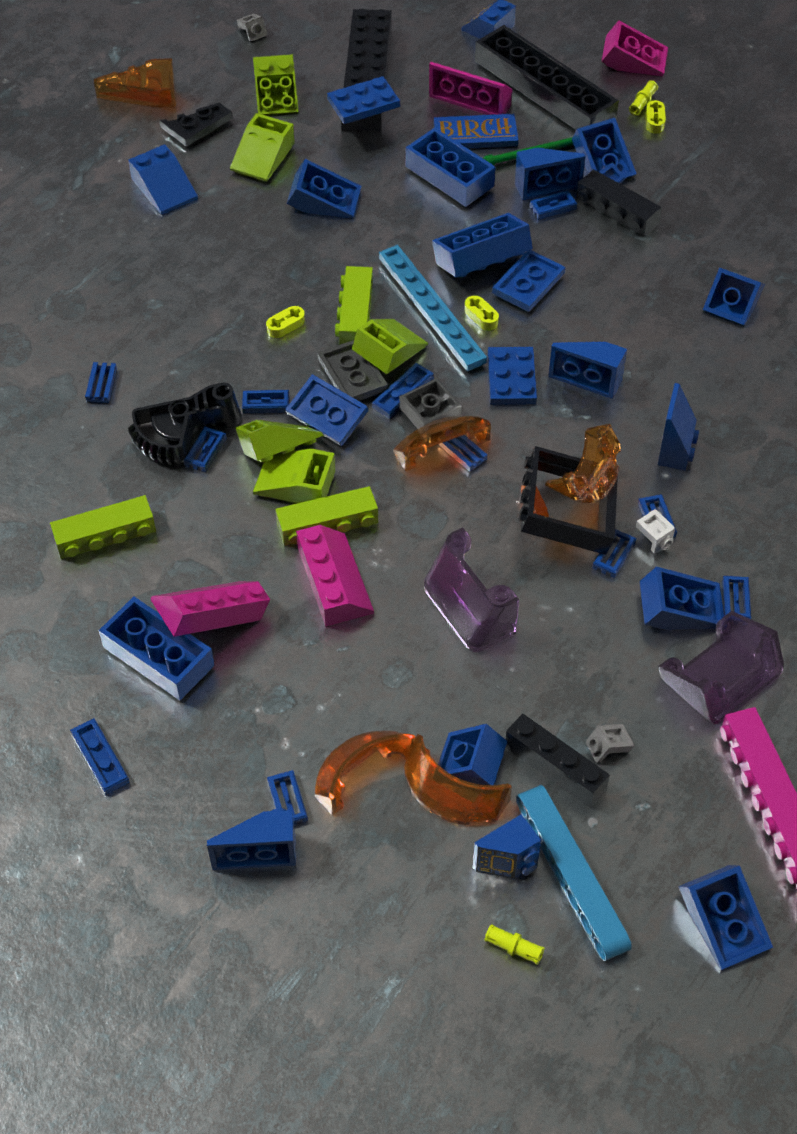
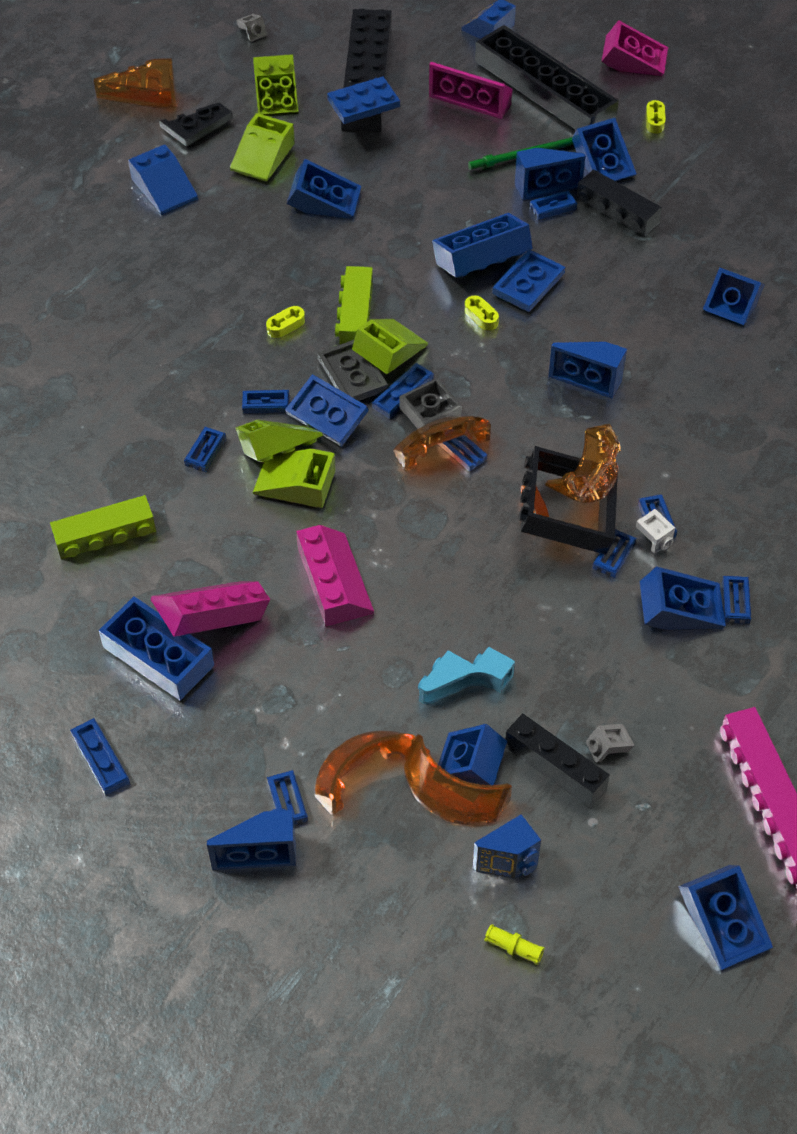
blue tile [85,362,117,403] -> none
black arm [128,383,242,465] -> none
lime brick [275,486,378,546] -> none
dark azure plate [379,245,487,371] -> none
blue brick [406,128,496,207] -> none
clear purple windscreen [424,527,519,652] -> none
blue tile [434,114,519,149] -> none
blue plate [487,347,537,405] -> none
dark azure beam [516,785,632,961] -> none
blue tile [599,162,625,184] -> none
neon yellow pin [629,80,659,116] -> none
blue slope [658,383,699,471] -> none
clear purple windscreen [658,611,784,724] -> none
none -> medium azure arch [418,646,515,705]

